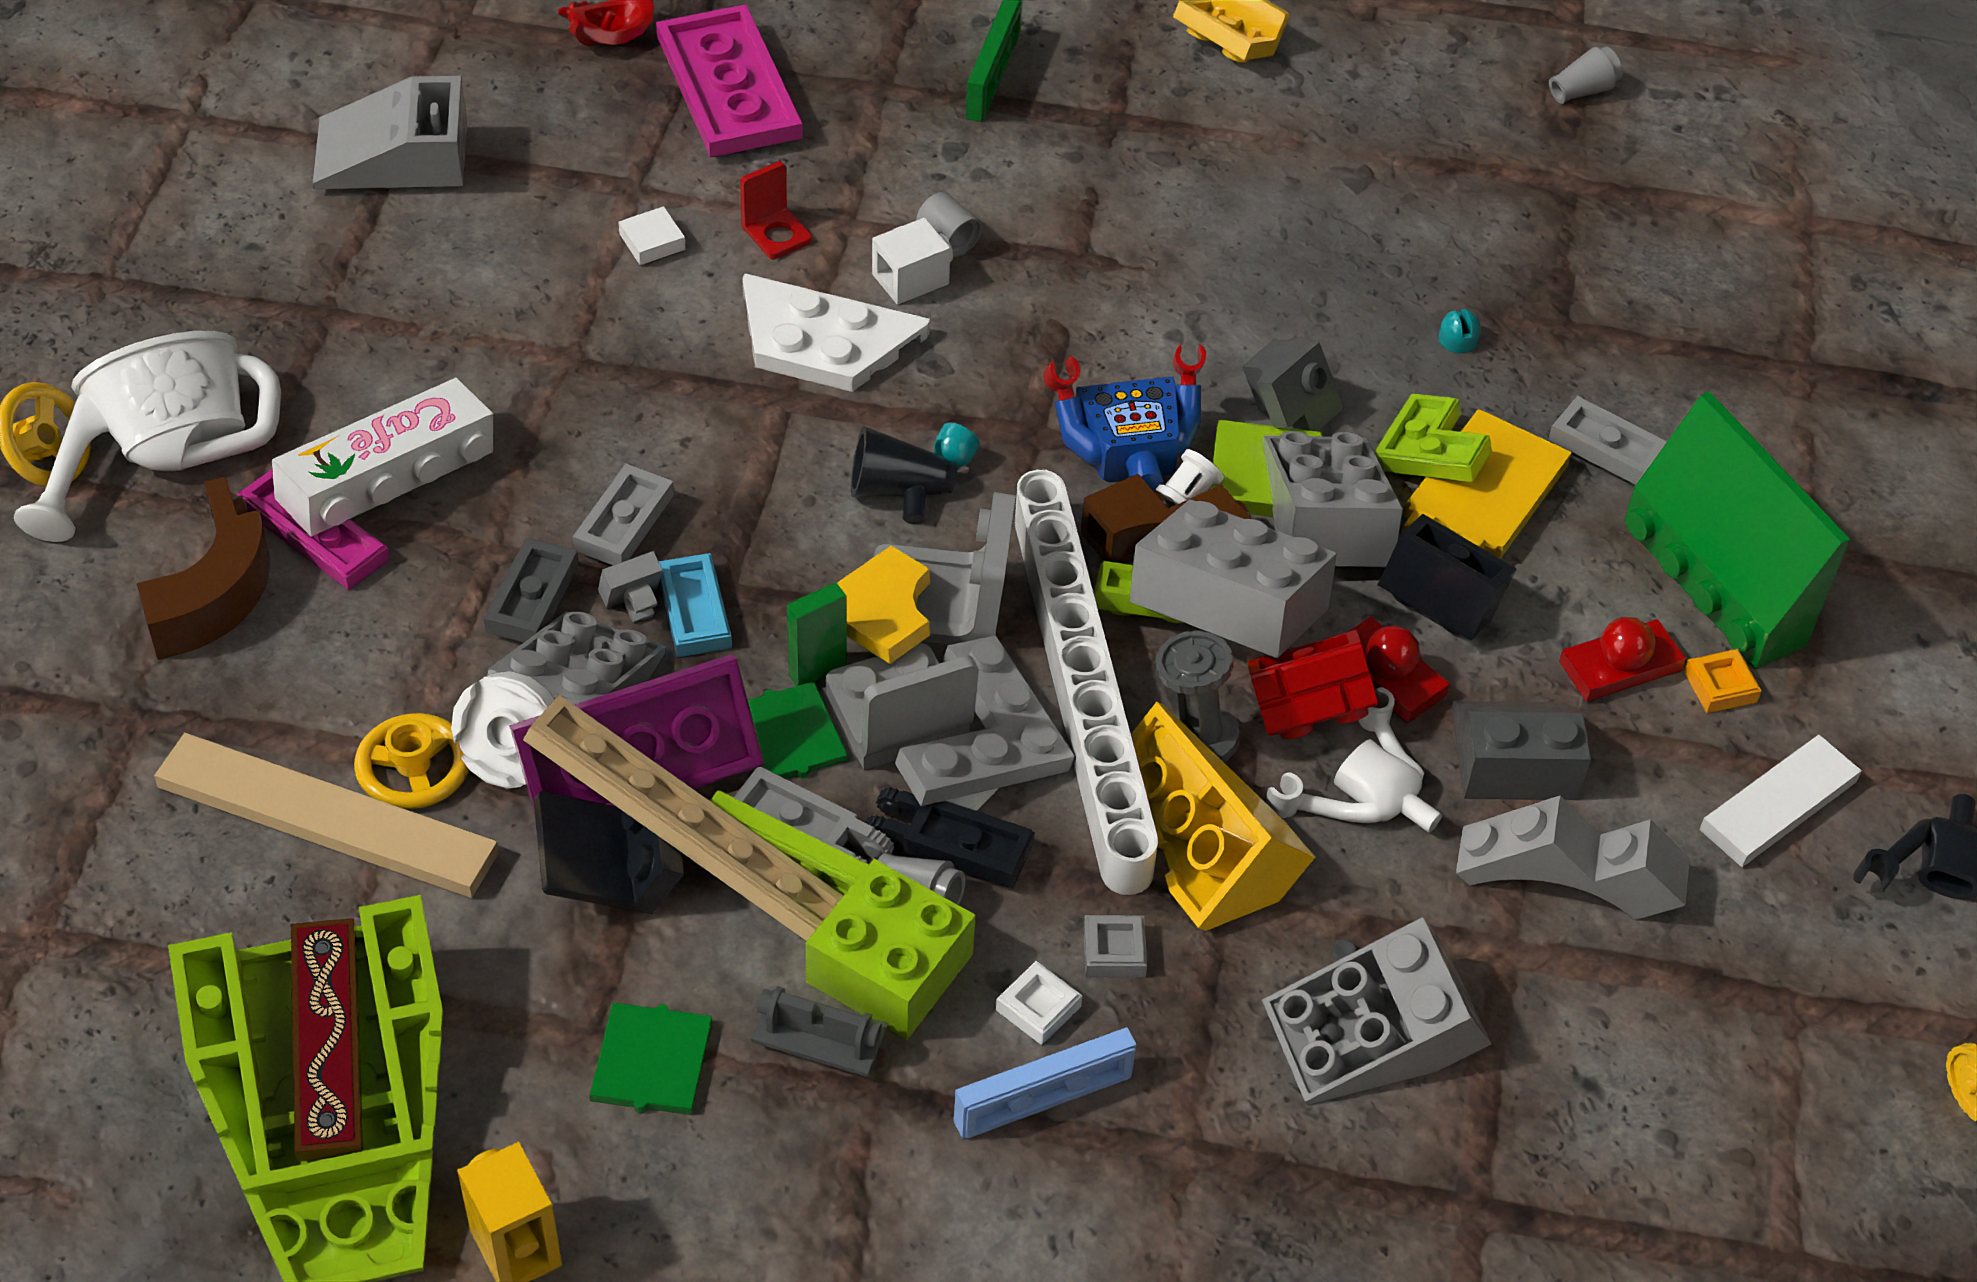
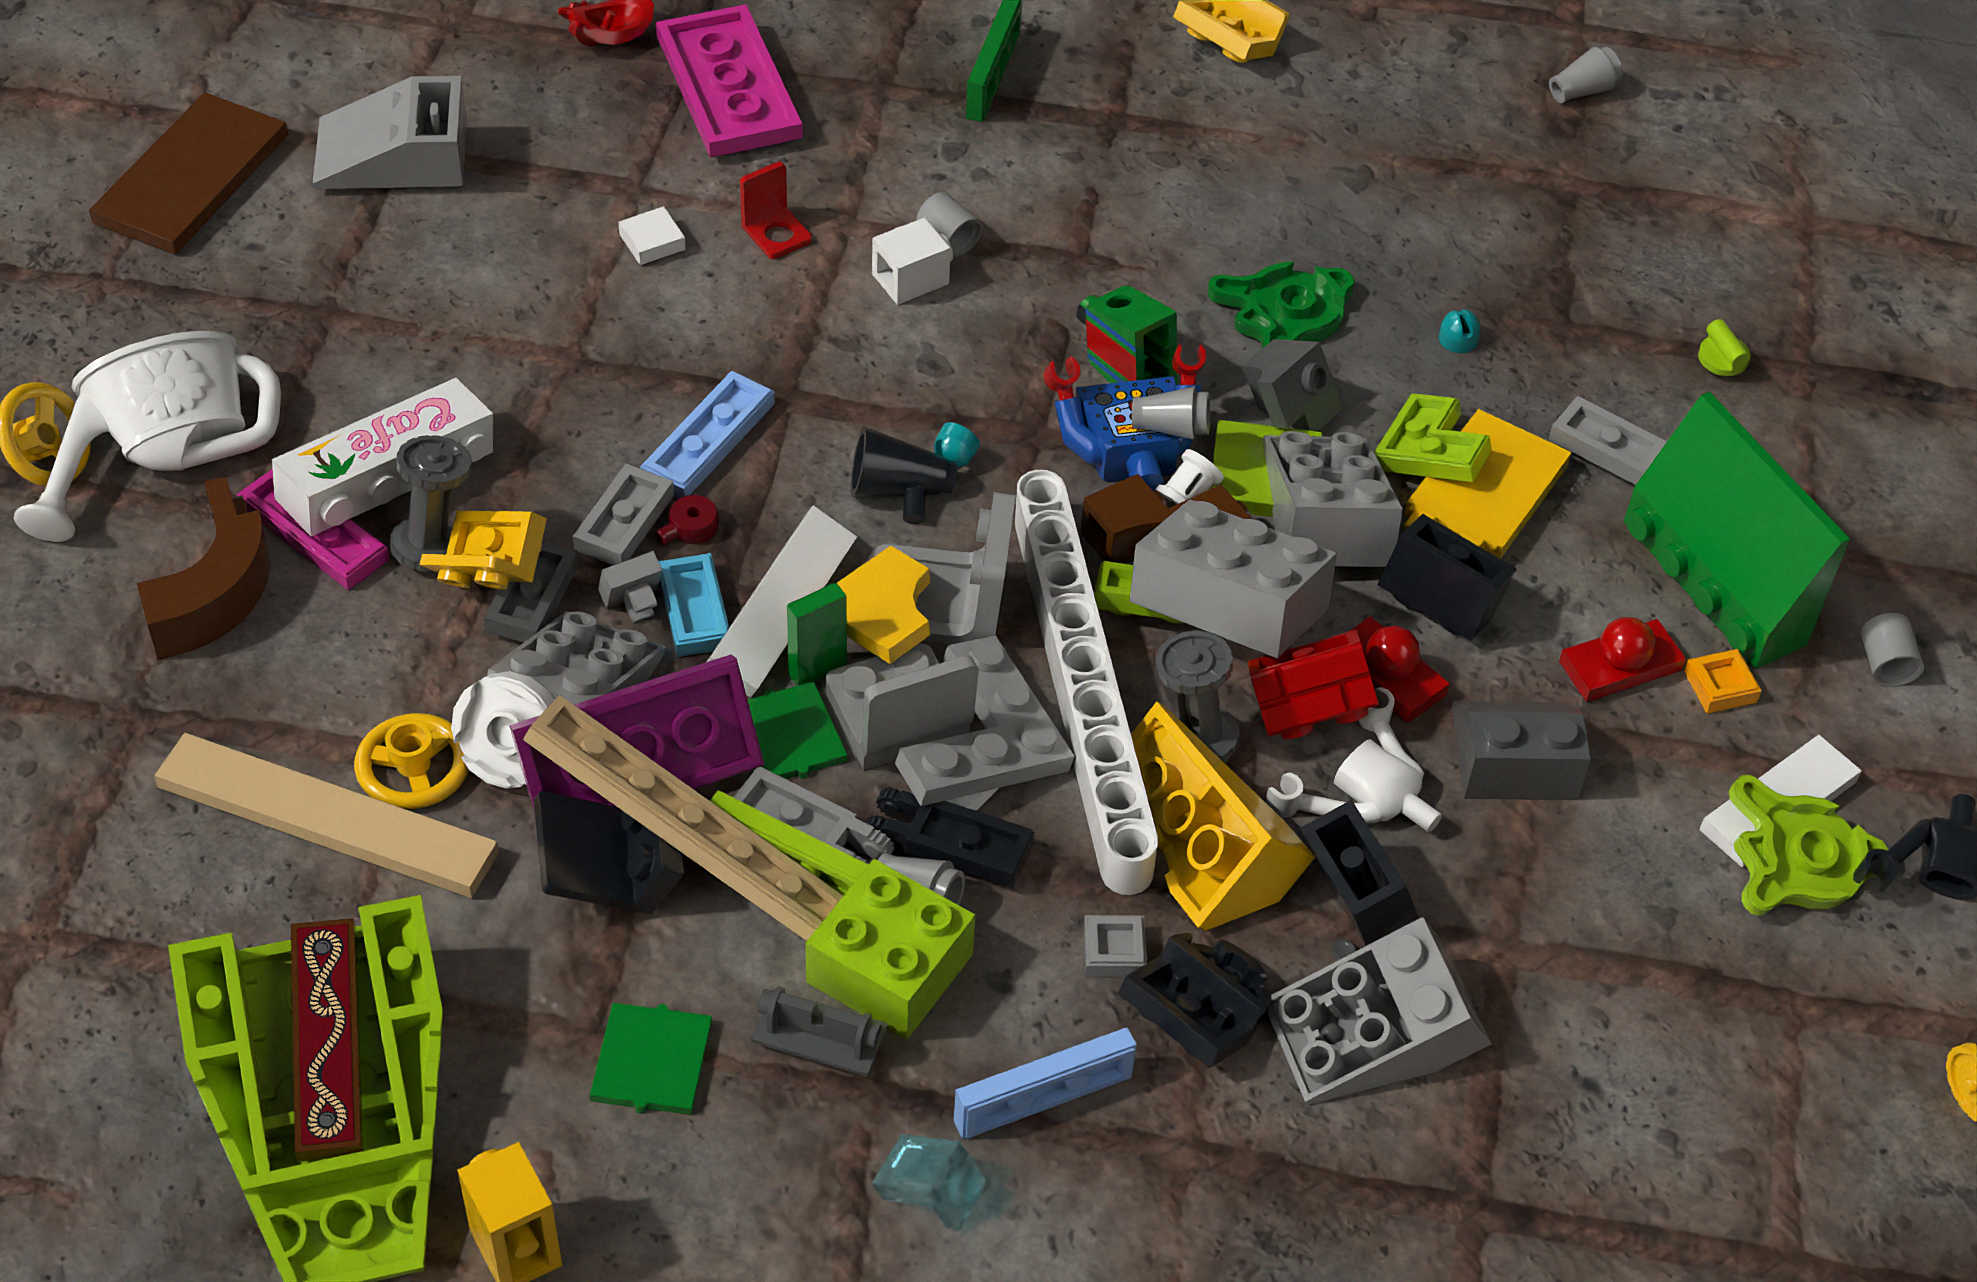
white wing [743,274,930,392] -> none
white tile [996,961,1082,1045] -> none
light grey arch [1456,795,1690,920] -> none
none -> reddish brown tile [89,92,289,255]
none -> dark grey hose [390,435,472,572]
none -> yellow bracket [419,511,547,590]
none -> light blue tile [640,370,775,499]
none -> dark red piece [655,495,720,546]
none -> white tile [707,505,857,698]
none -> clear light blue bracket [871,1134,986,1230]
none -> green torso [1076,286,1178,385]
none -> black slope [1118,933,1272,1068]
none -> light grey cone [1132,386,1210,440]
none -> green tile [1207,261,1355,350]
none -> black brick [1300,799,1419,946]
none -> lime plate [1698,319,1751,376]
none -> lime tile [1729,775,1888,916]
none -> light grey beam [1860,613,1924,687]

